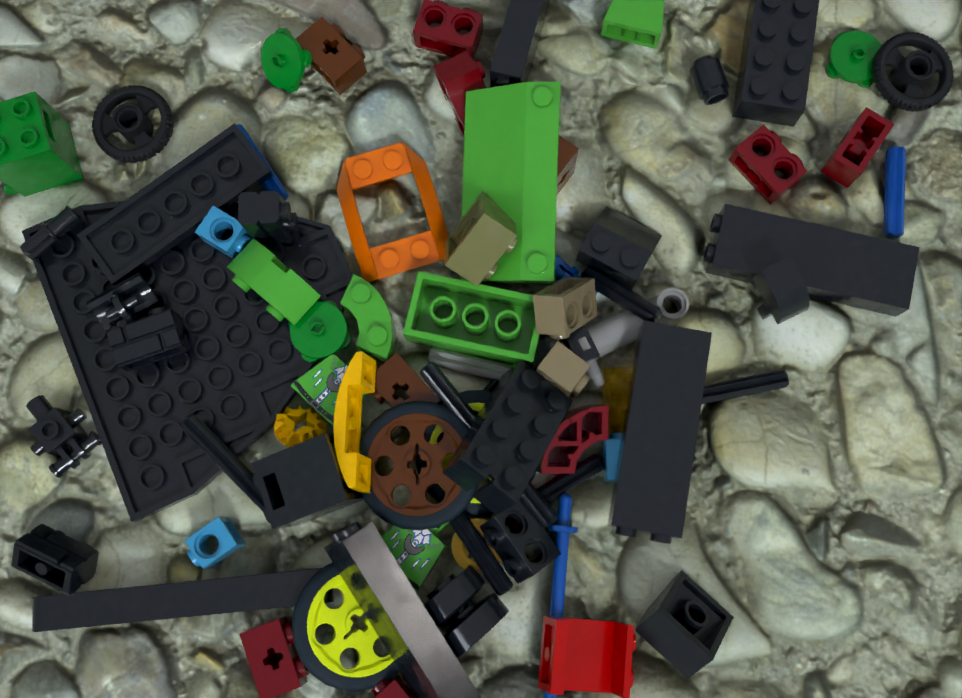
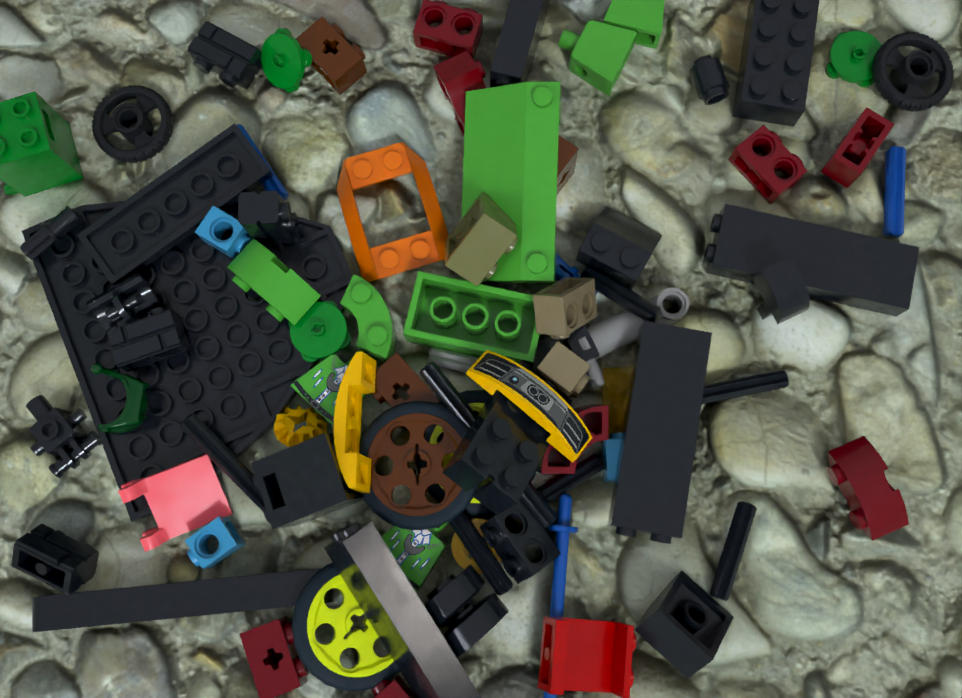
none -> dark green helmet [91,363,149,433]
none -> coral flag [118,454,233,551]
none -> black brick [188,21,262,89]
none -> slope [466,350,593,463]
none -> bright green torso [558,20,637,96]
none -> black axle [710,501,757,601]
none -> dark red brick [827,436,909,541]

